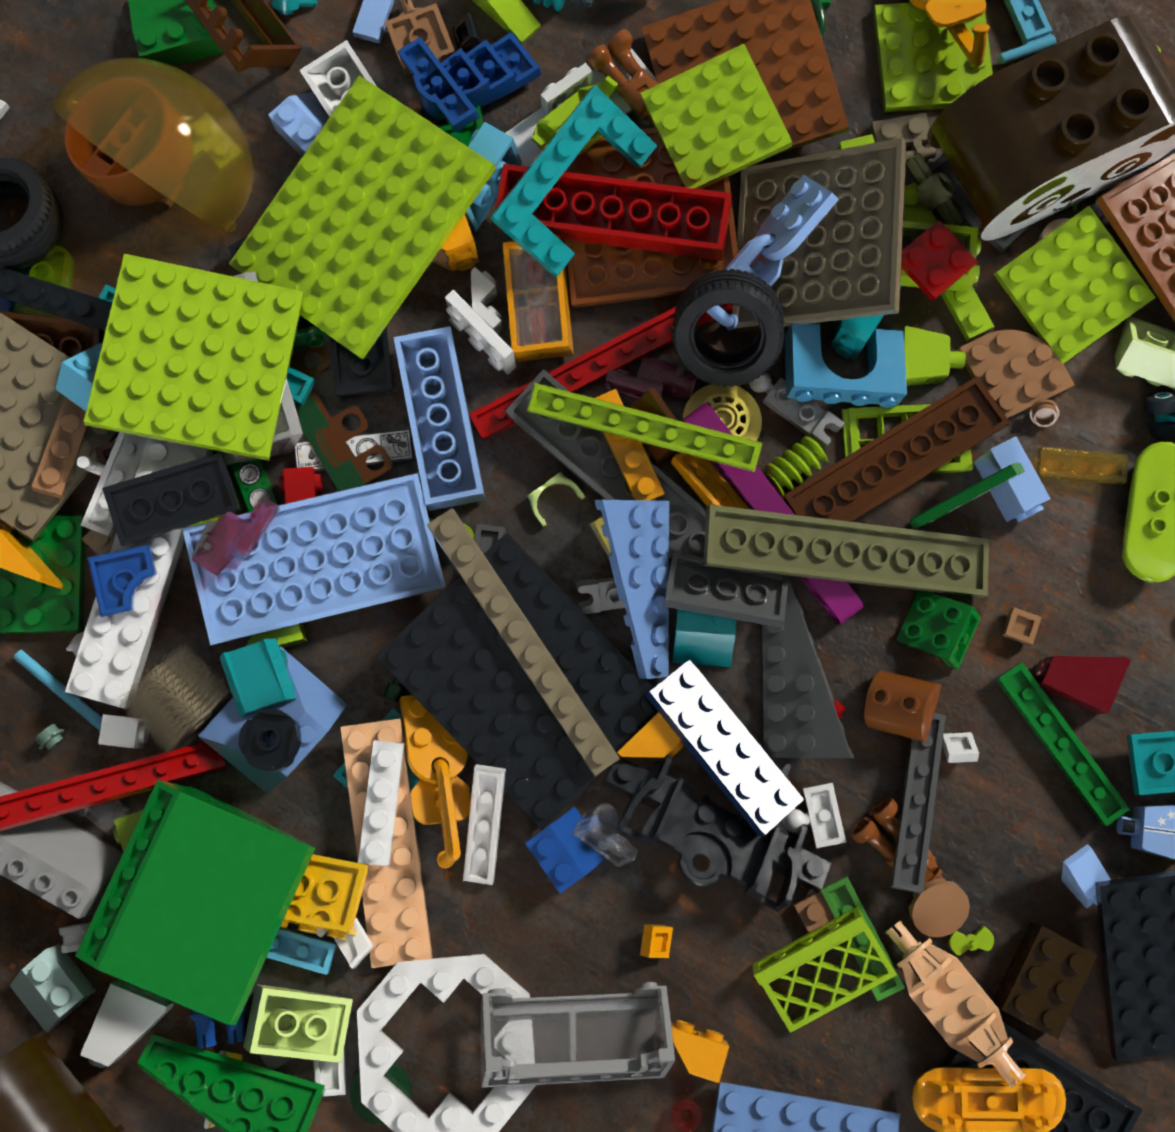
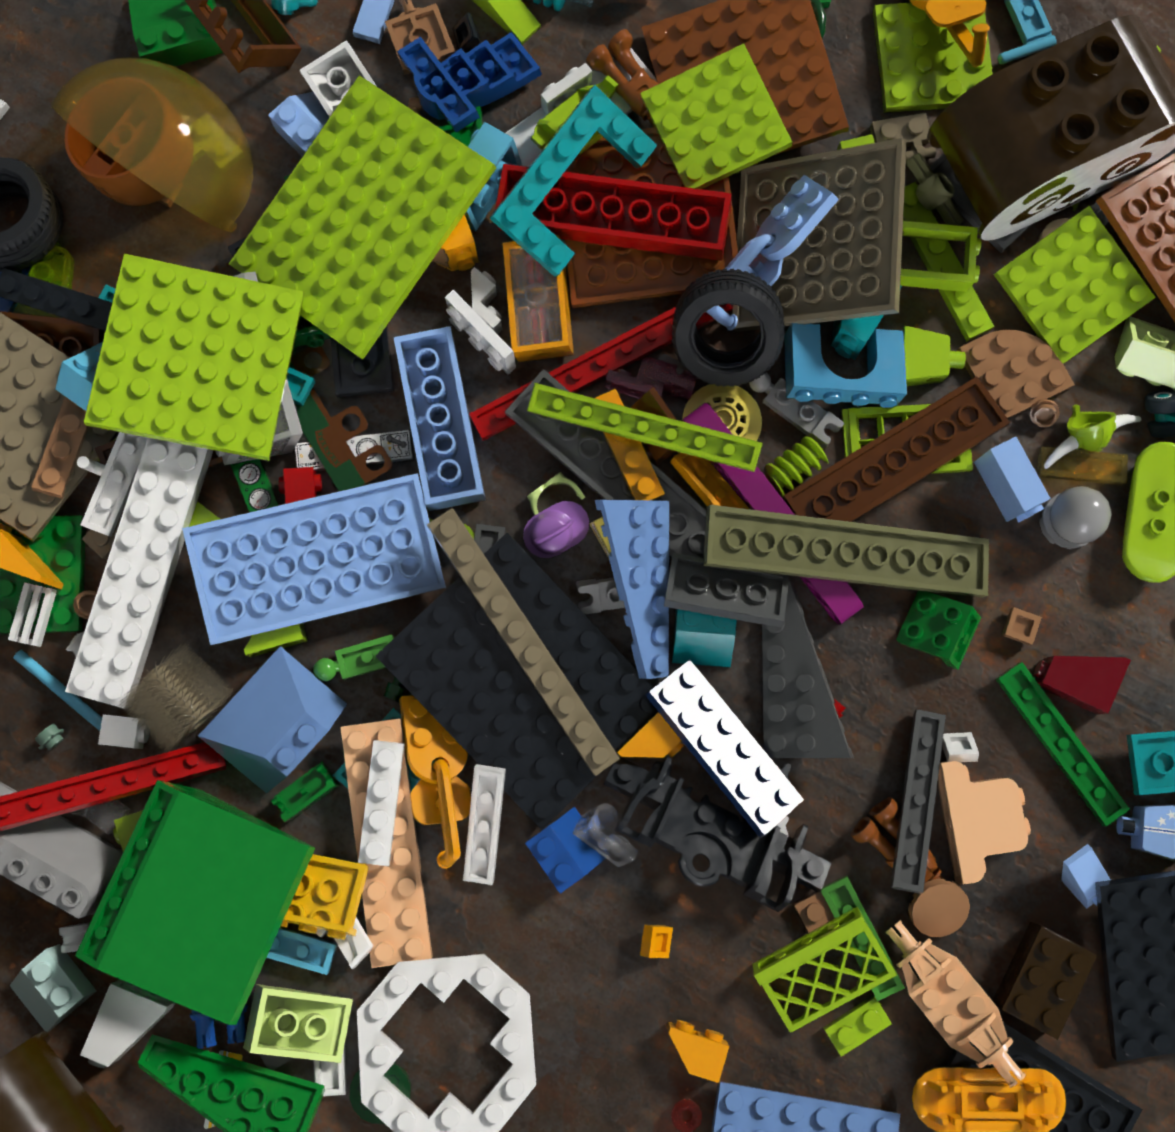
blue tile [88,545,157,617] -> none
black plate [102,452,241,546] -> none
clear pink plate [192,499,280,576] -> none
teal slope [219,638,296,717] -> none
black plate [239,708,301,771] -> none
clear windscreen [481,982,675,1088] -> none
white plate [783,783,846,848] -> none
dark orange brick [864,670,942,743] -> none
red plate [901,220,978,302] -> none
green tile [909,462,1025,530] -> none
lime piece [948,926,994,956] -> none
none -> white tile [8,582,57,647]
none -> medium nougat plate [73,590,97,619]
none -> green hinge [271,761,340,822]
none -> bright green plate [313,634,394,681]
none -> medium lavender piece [523,501,589,558]
none -> lime plate [823,995,892,1057]
none -> light nougat brick [937,761,1031,884]
none -> light grey tile [1039,486,1112,550]
none -> lime helmet [1044,404,1141,469]

